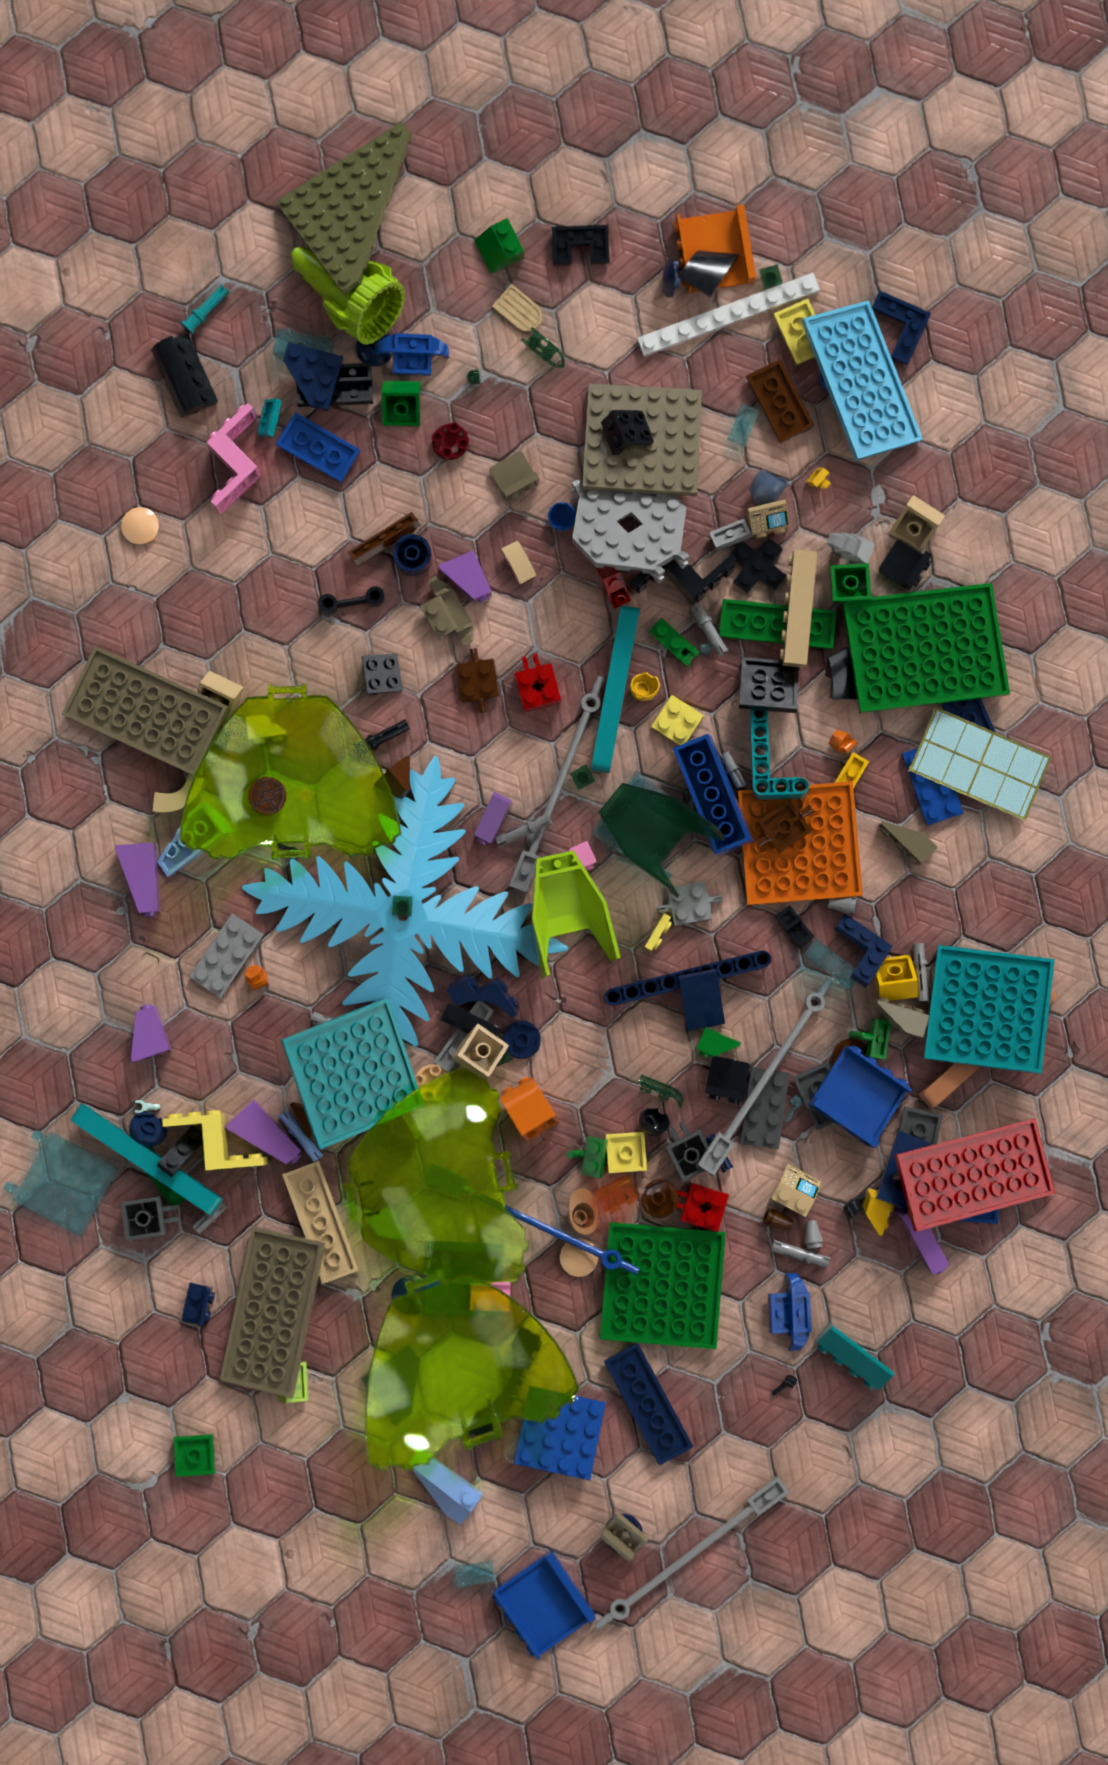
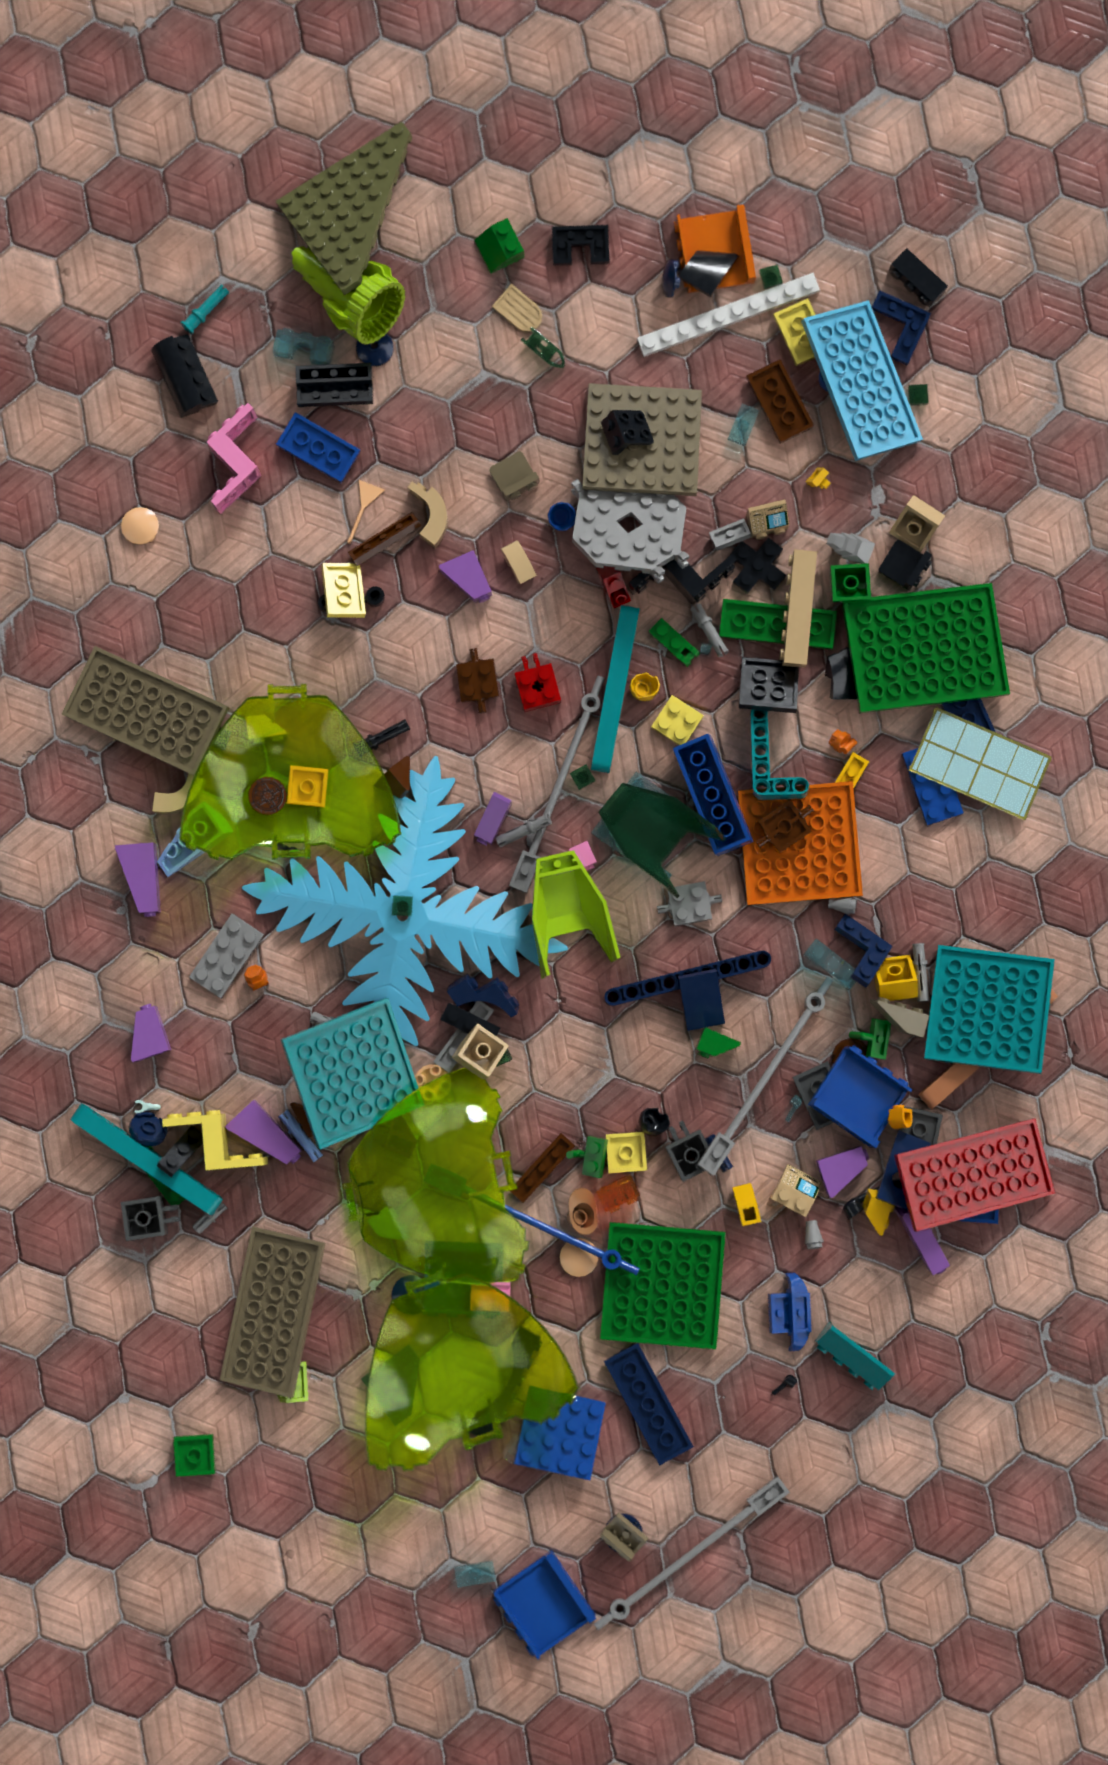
clear light blue plate [3,1130,119,1237] -> none
dark blue bracket [181,1282,215,1327] -> none
tan slope [197,671,243,727] -> none
teal plate [257,398,282,437] -> none
tan plate [282,1161,359,1284] -> none
dark blue plate [283,342,344,411] -> none
black hinge [362,654,403,695] -> none
blue plate [374,333,449,376] -> none
green slope [381,381,421,426] -> none
dark blue brick [393,534,432,576] -> none
light blue wedge [408,1447,483,1525] -> none
dark tan plate [420,576,473,646] -> none
dark red dish [432,422,469,460] -> none
clear green hinge [467,369,481,385] -> none
orange brick [499,1076,560,1141] -> none
dark blue tile [503,1021,541,1059] -> none
clear green piece [638,1074,684,1108] -> none
reddish brown tile [641,1179,678,1218] -> none
light yellow plate [644,913,672,952] -> none
red hinge [676,1182,730,1232] -> none
black bracket [705,1056,750,1104] -> none
light grey axle [720,752,746,789] -> none
dark grey plate [740,1067,790,1149] -> none
sand blue piece [749,469,789,506] -> none
reddish brown cone [763,1208,793,1230] -> none
light grey pin [771,1240,830,1269] -> none
black slope [775,905,814,949] -> none
dark tan slope [879,821,938,865] -> none
none -> yellow tile [286,765,329,807]
none -> light yellow plate [321,563,366,618]
none -> light nougat piece [347,480,385,544]
none -> tan arch [408,481,448,549]
none -> reddish brown plate [509,1133,575,1203]
none -> yellow slope [732,1183,761,1226]
none -> medium lavender slope [816,1146,869,1198]
none -> light orange plate [888,1105,912,1129]
none -> black brick [889,248,948,307]
none -> clear green plate [908,384,928,405]

